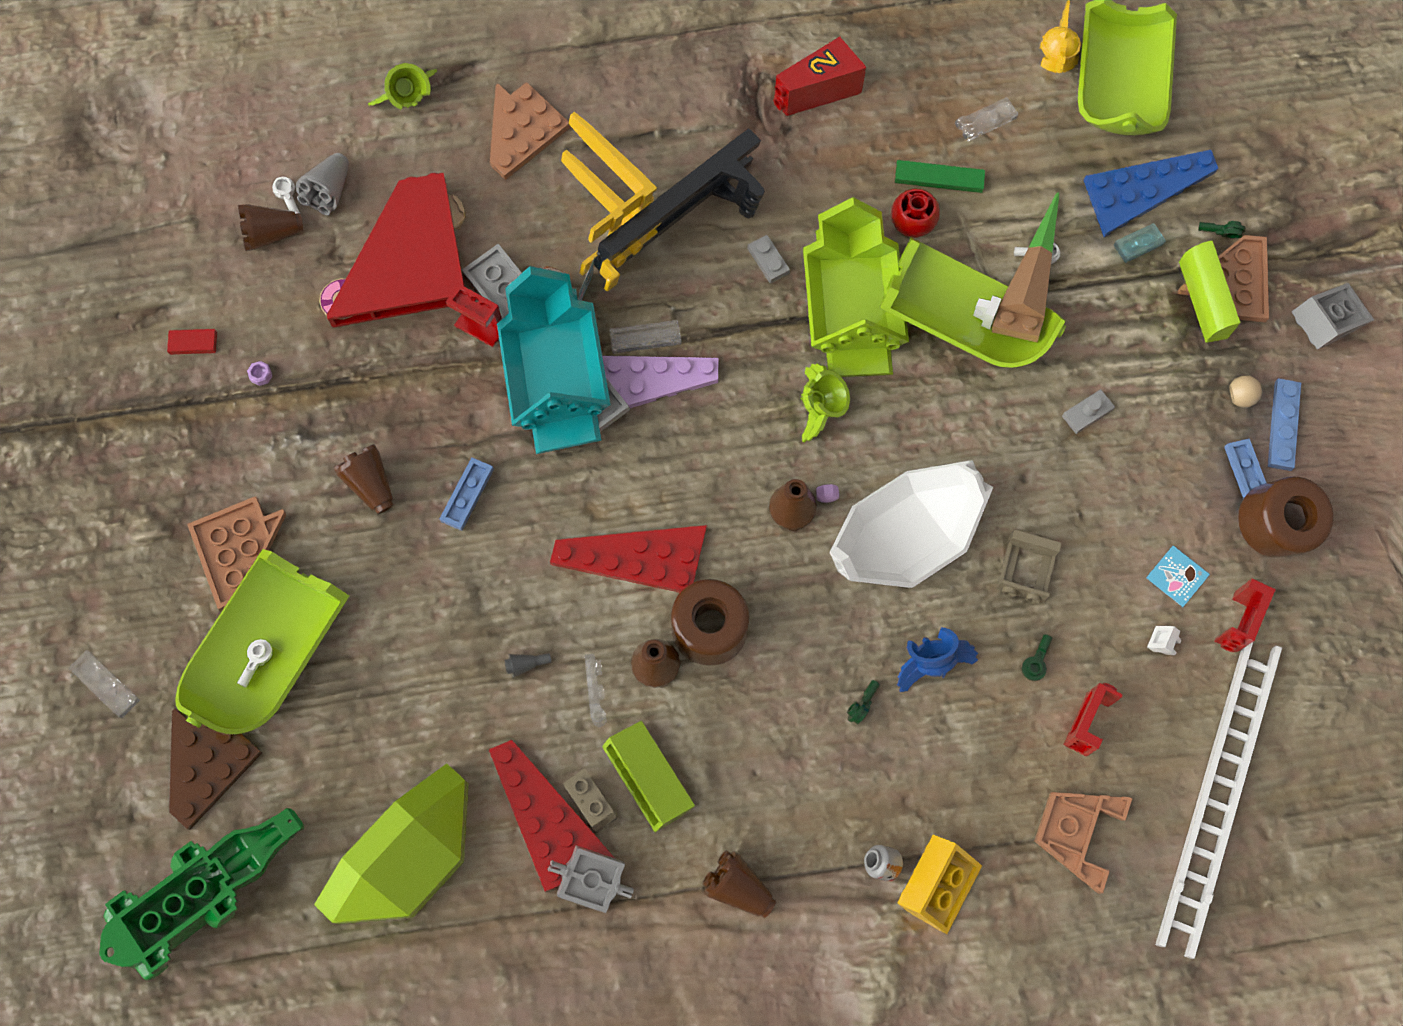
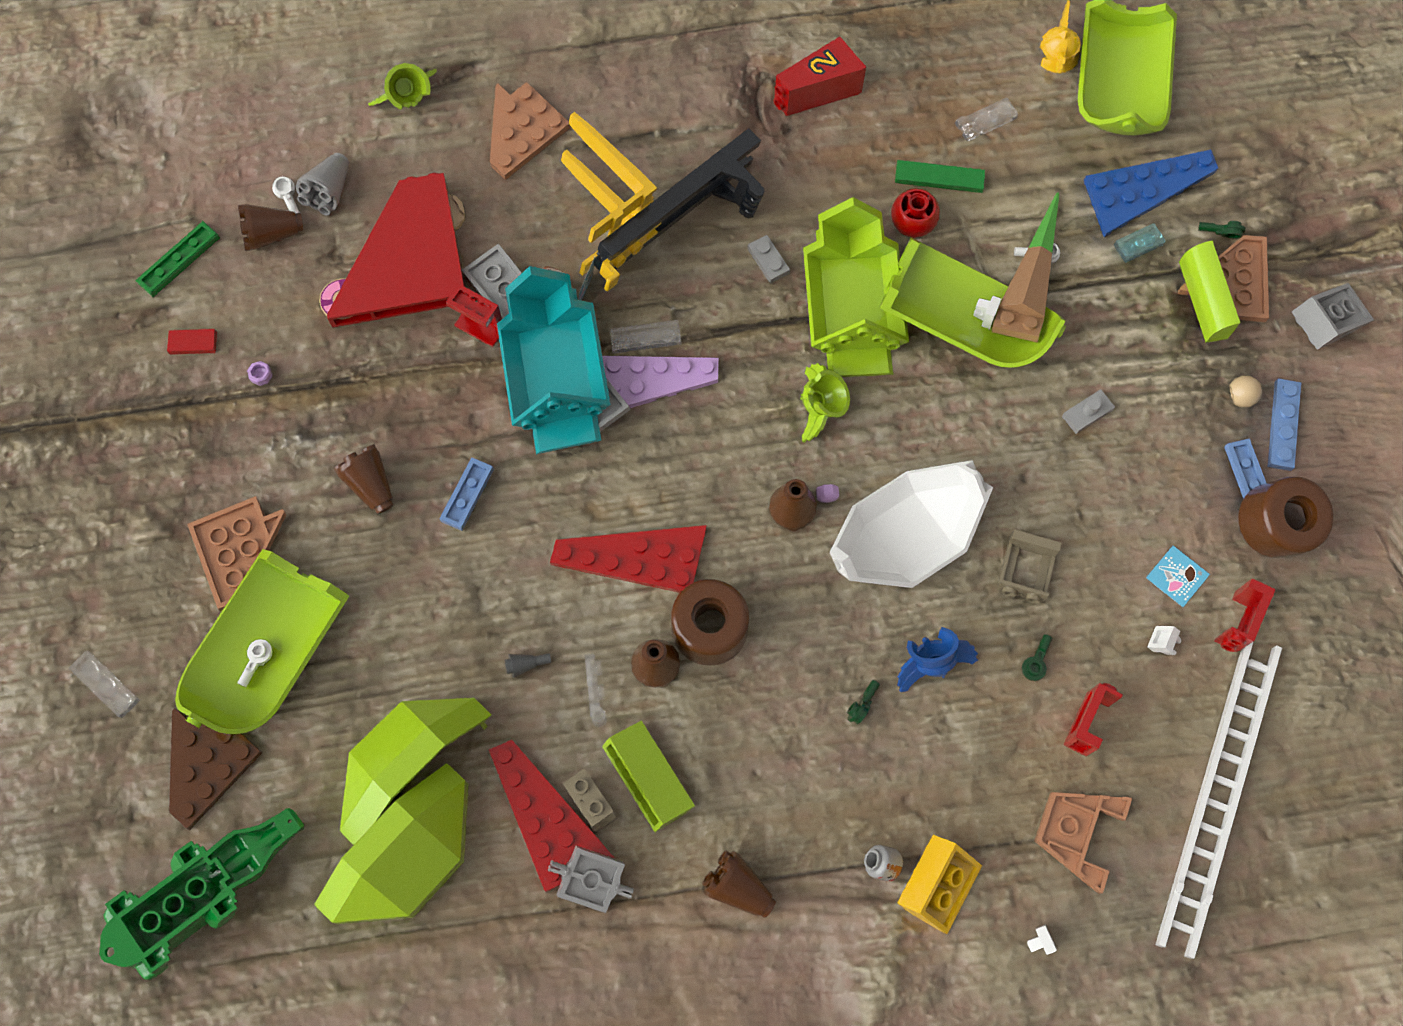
none -> green tile [135,221,220,297]
none -> lime panel [340,698,491,845]
none -> white tile [1027,924,1057,955]

